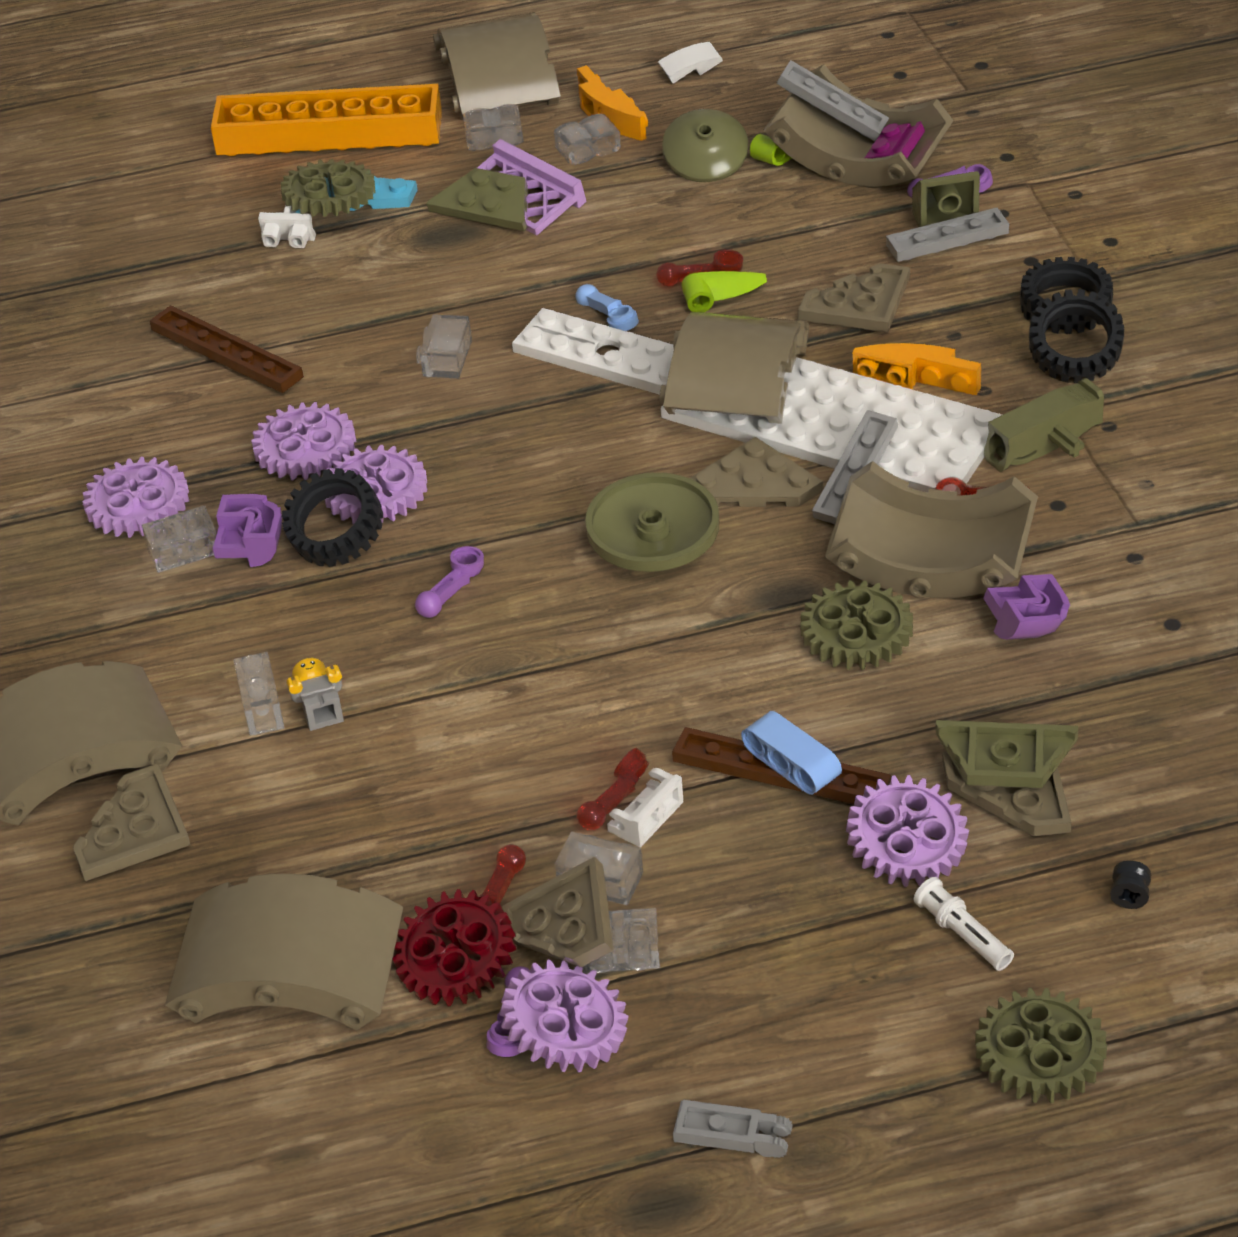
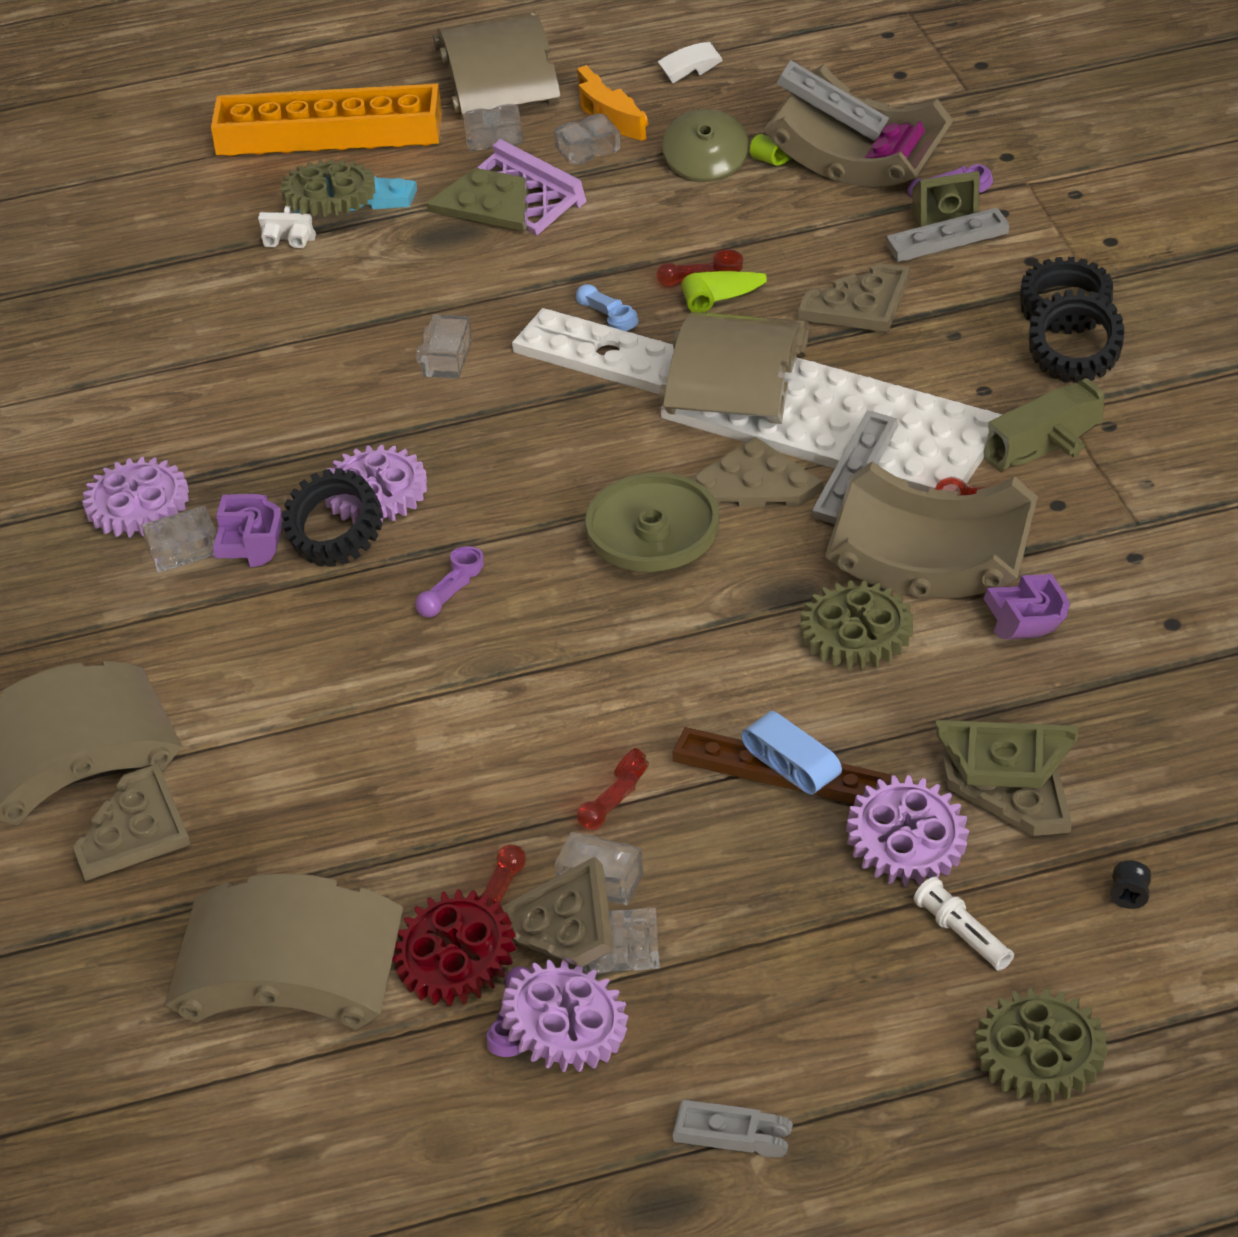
reddish brown plate [150,305,304,393] -> none
clear brick [233,652,285,736] -> none
lavender gear [251,402,356,480] -> none
light grey piece [286,657,344,731] -> none
white hinge [607,768,684,848] -> none
light orange slope [853,343,981,396] -> none

